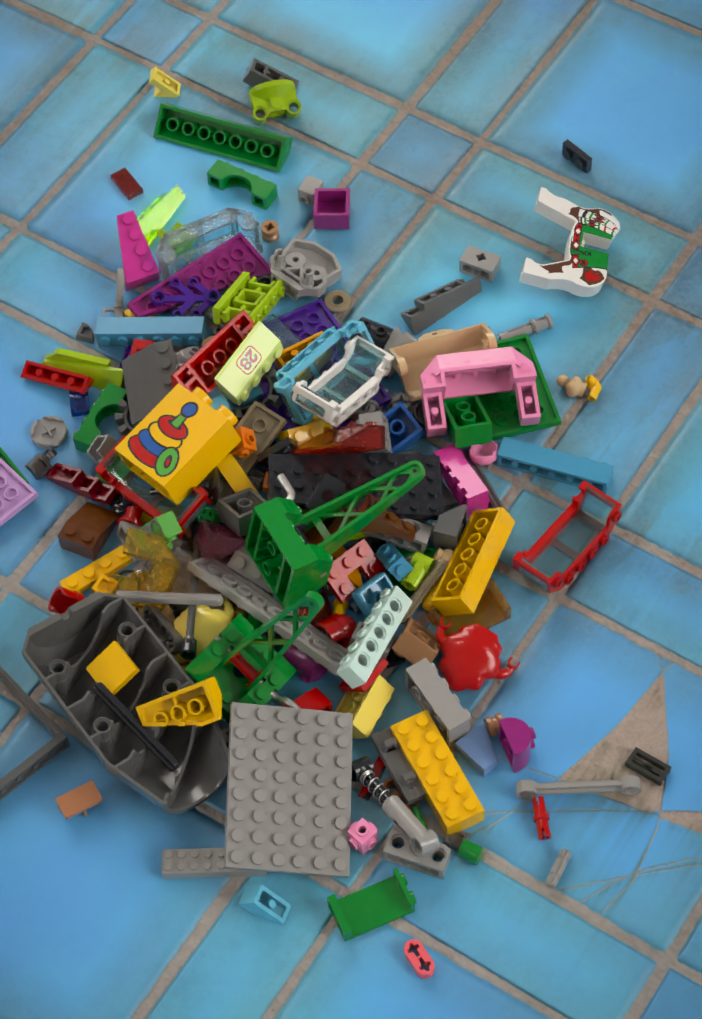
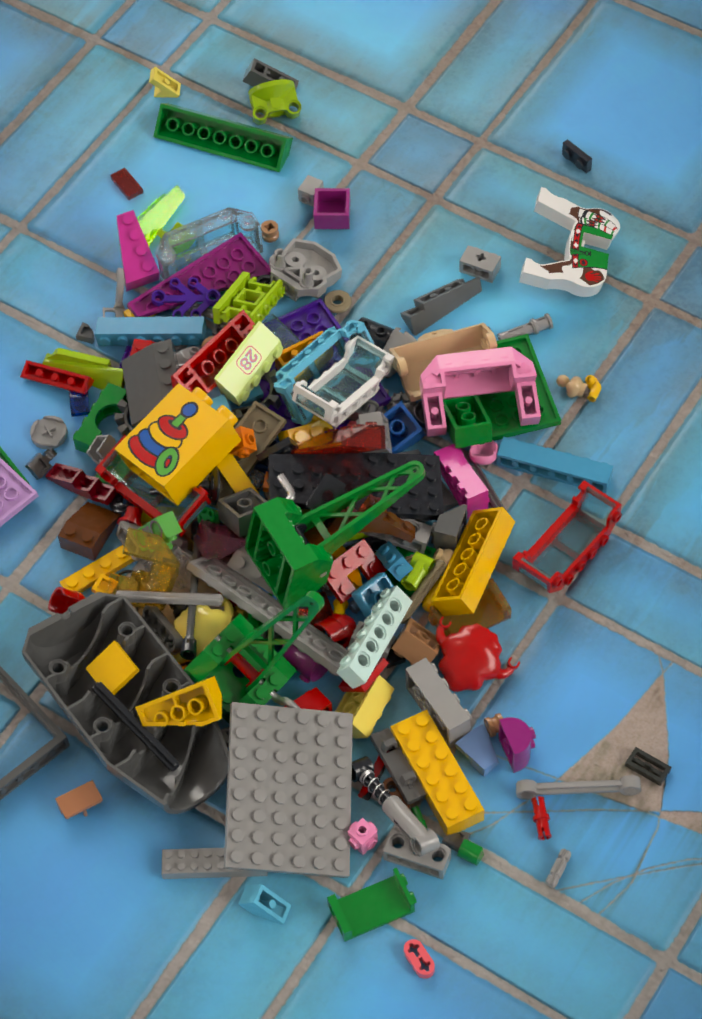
green arch [207,159,278,210] -> none

